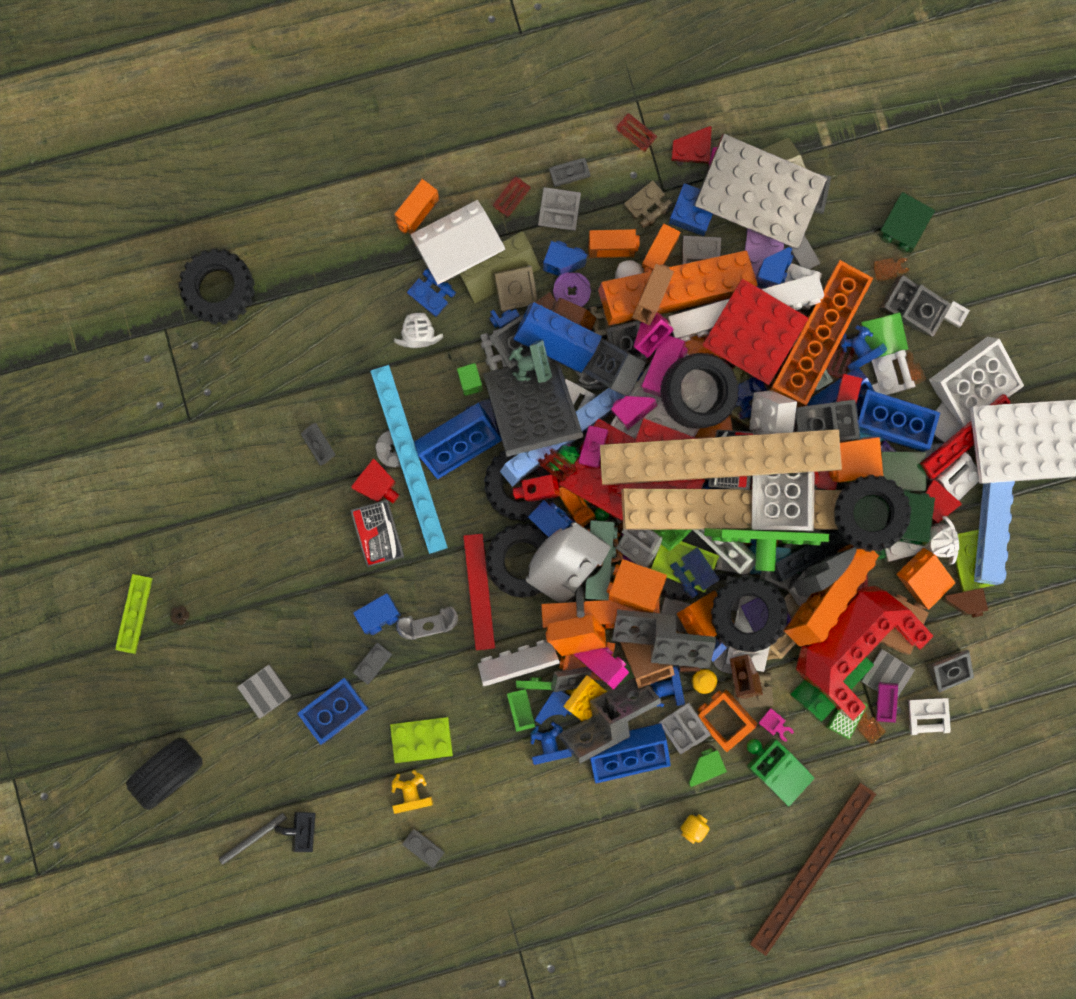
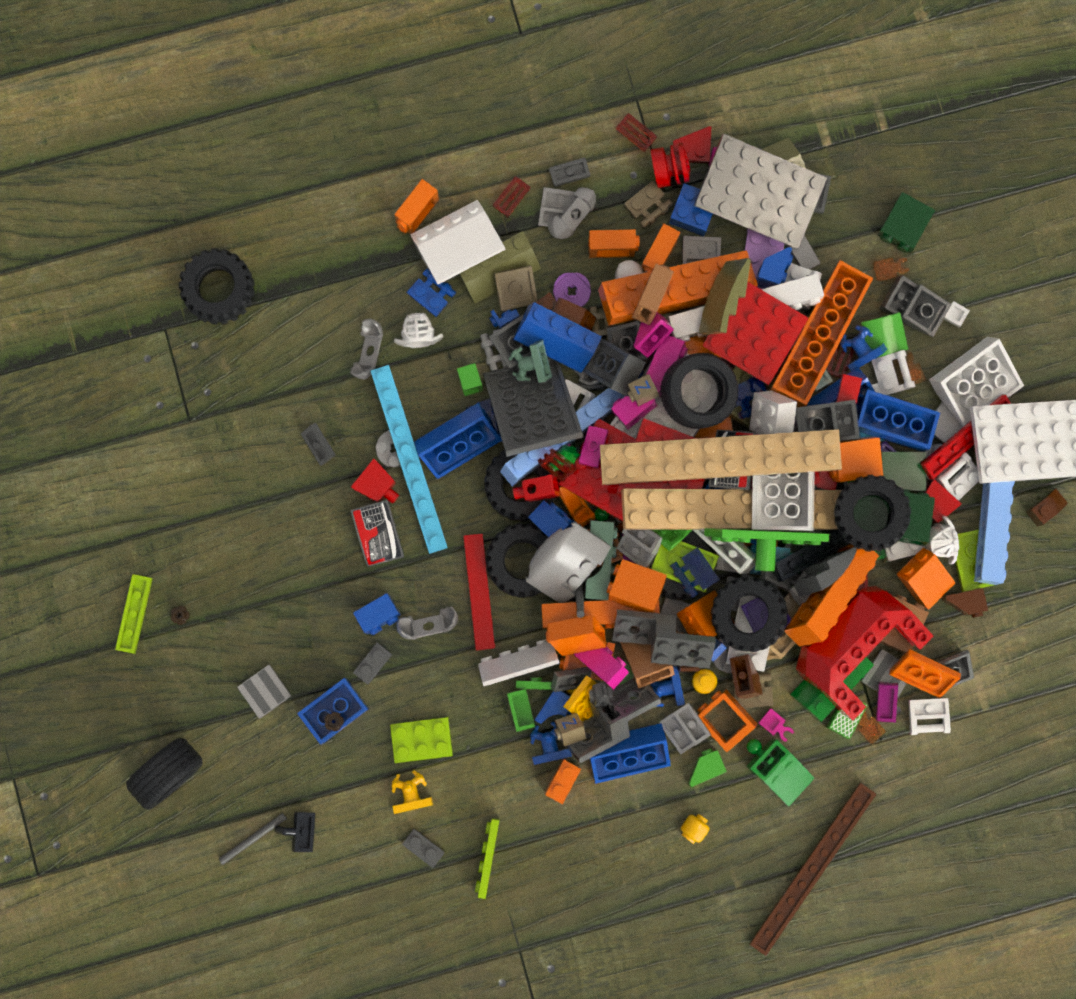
blue slope [543,241,587,277] -> none
none -> dark brown plate [324,712,344,731]
none -> light grey piece [350,318,383,380]
none -> lime plate [475,818,500,899]
none -> orange brick [545,758,581,805]
none -> light grey piece [548,187,596,239]
none -> dark tan brick [554,713,586,747]
none -> dark grey gear [589,683,613,707]
none -> dark tan brick [627,374,659,407]
none -> red wheel [651,143,691,188]
none -> olive slope [698,258,751,335]
none -> orange tile [889,649,961,698]
none -> reddish brown slope [1026,488,1068,527]

